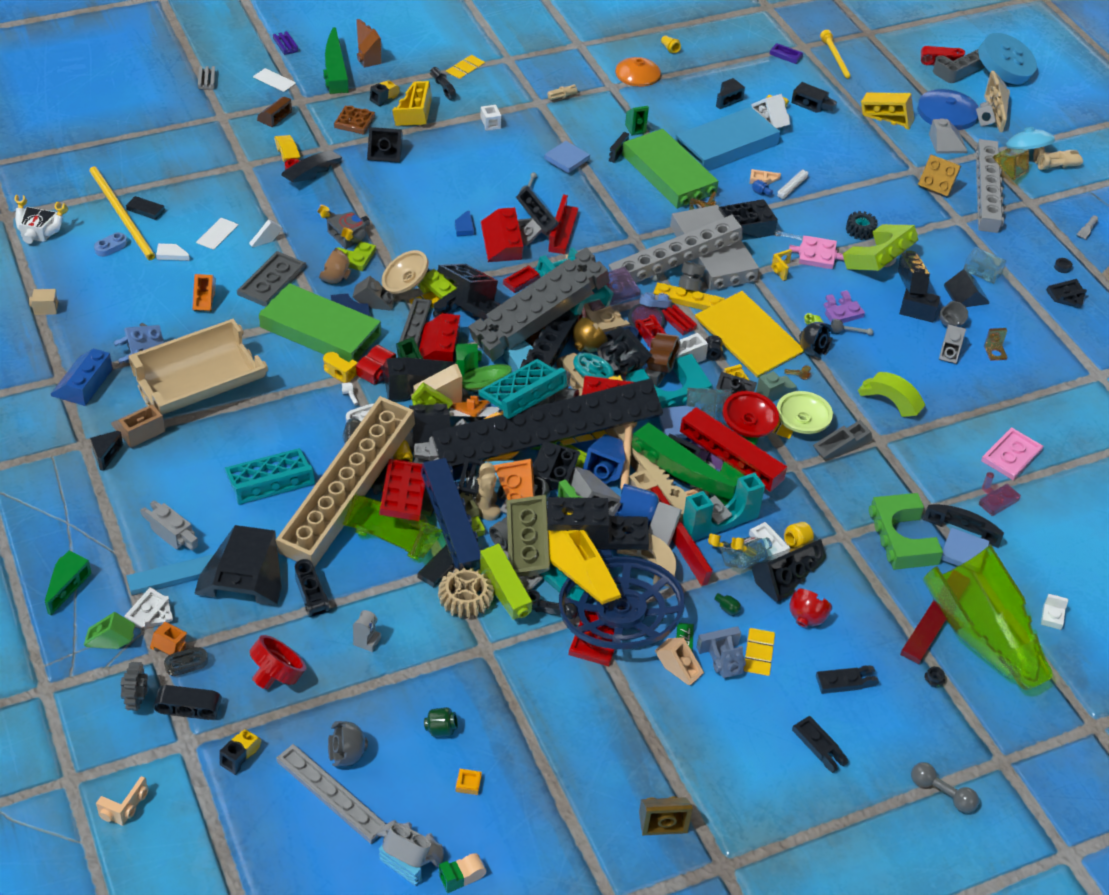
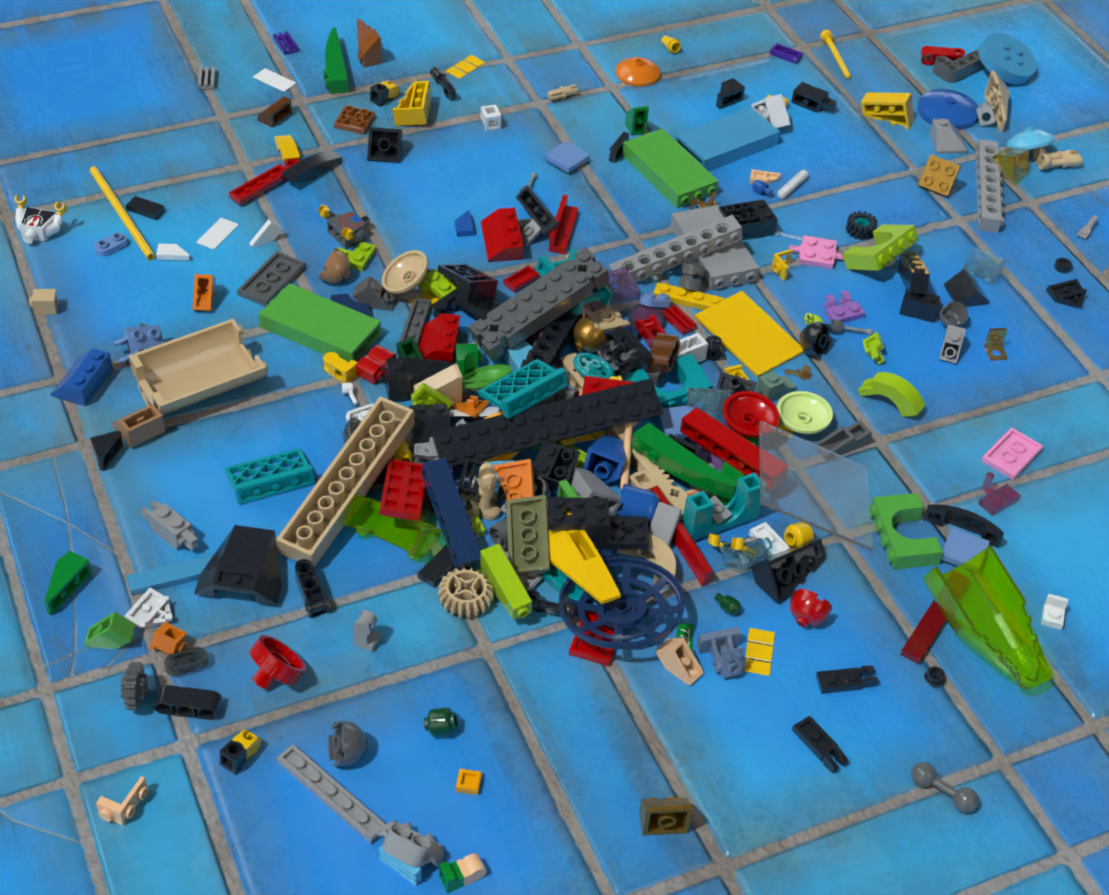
none -> red plate [229,164,287,205]
none -> clear piece [759,421,873,551]
none -> lime plate [862,332,885,365]

